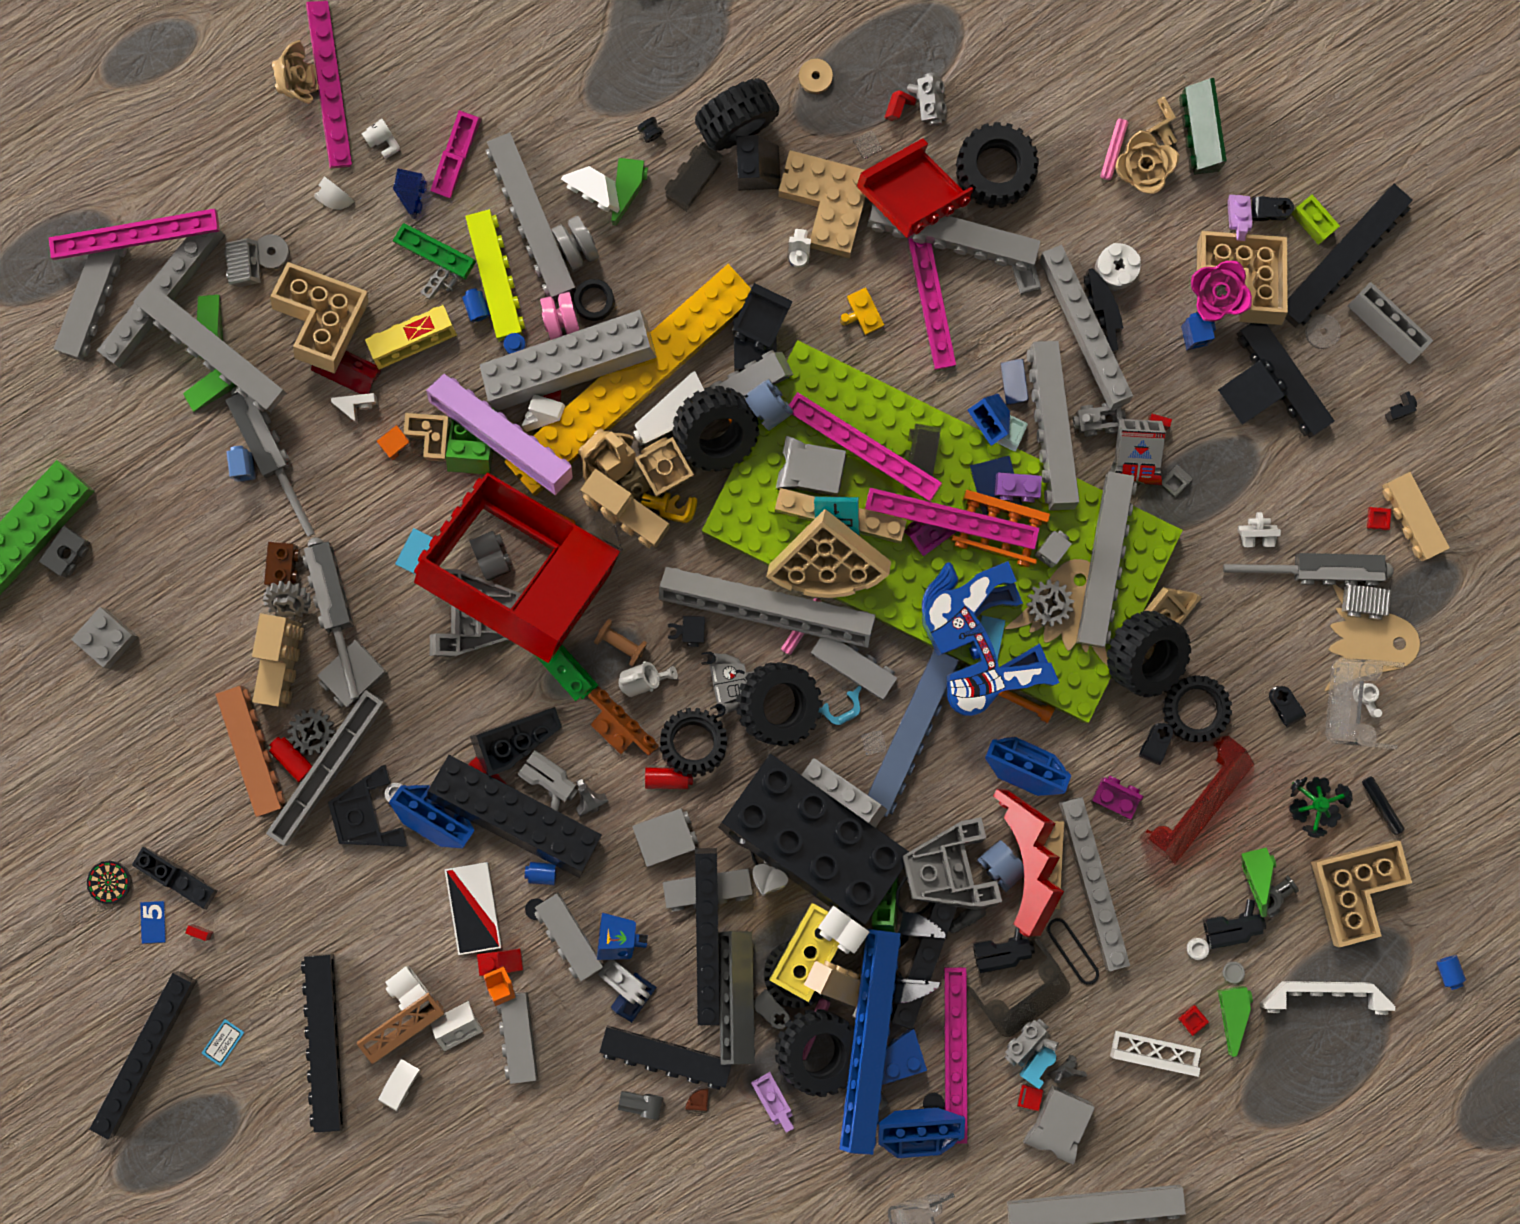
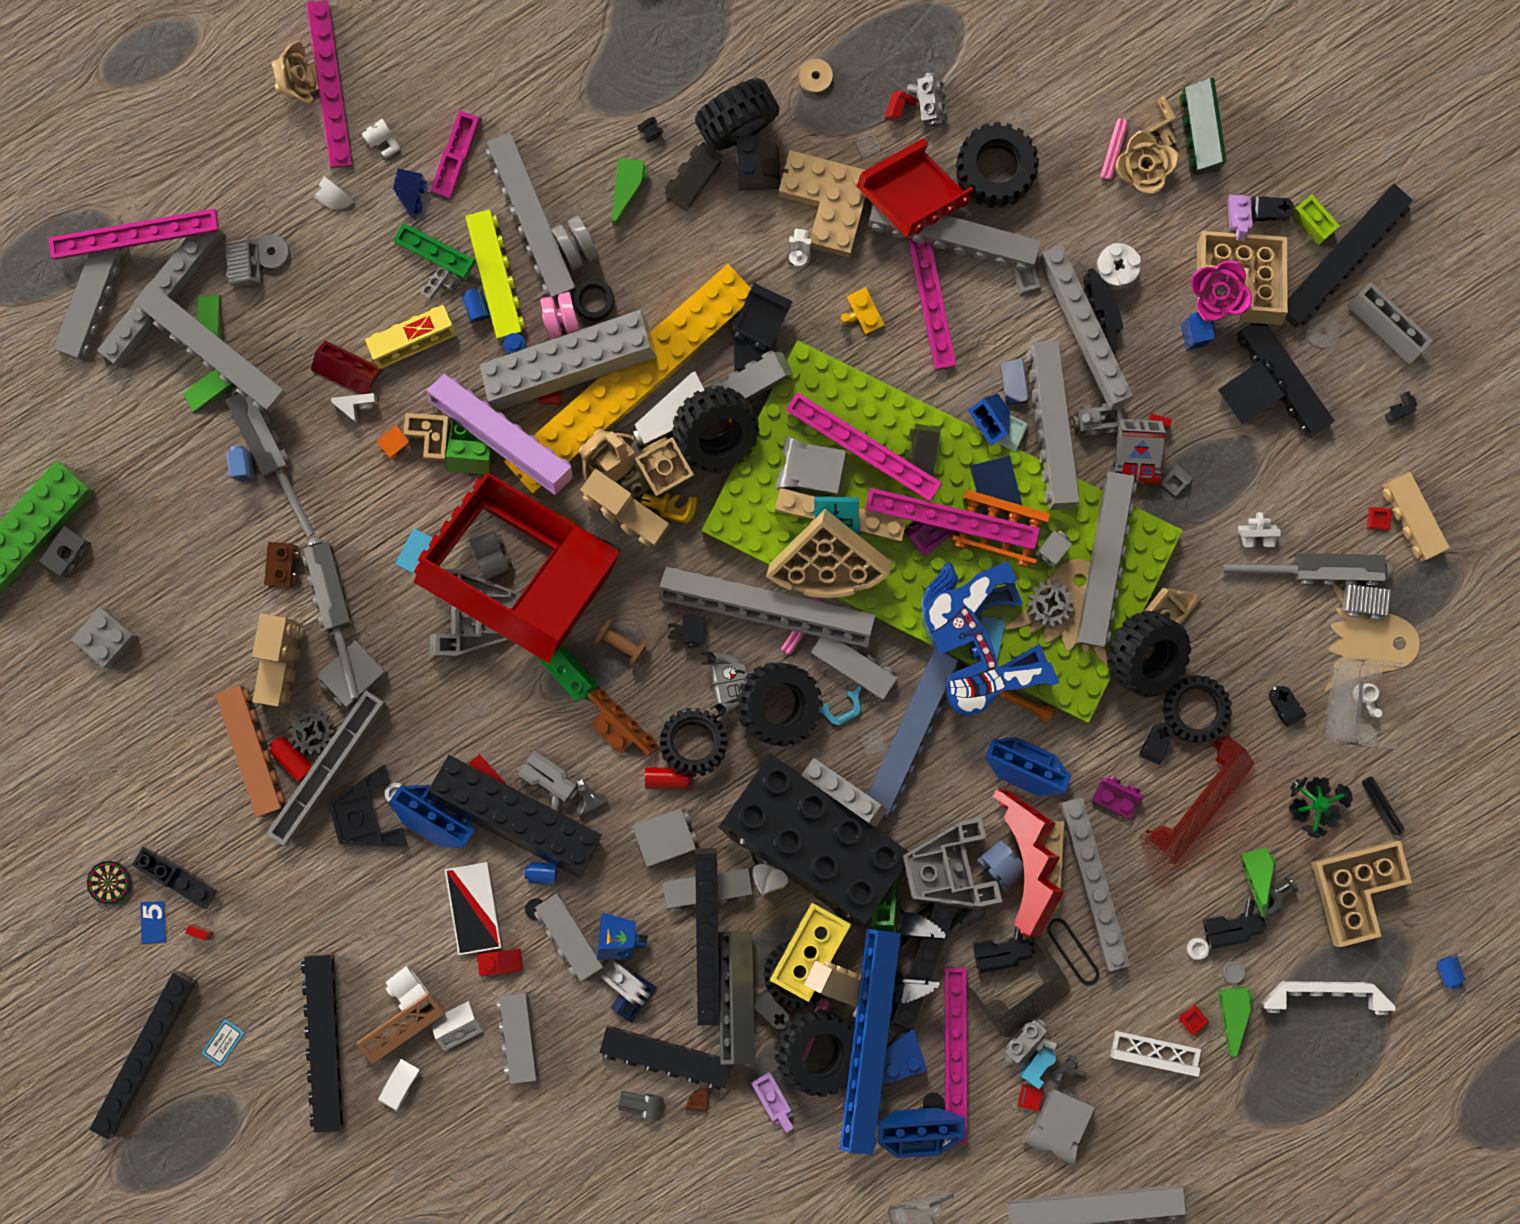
light grey gear [263,581,311,619] -> none
tan brick [270,262,368,373] -> none
black wedge [470,707,562,776] -> none
orange panel [484,967,516,1006] -> none
white slope [522,395,565,432] -> none
white slope [561,166,620,213] -> none
white piece [618,661,678,697] -> none
sand blue brick [744,379,794,431] -> none
white brick [818,906,869,954] -> none
medium lavender brick [995,473,1042,502] -> none

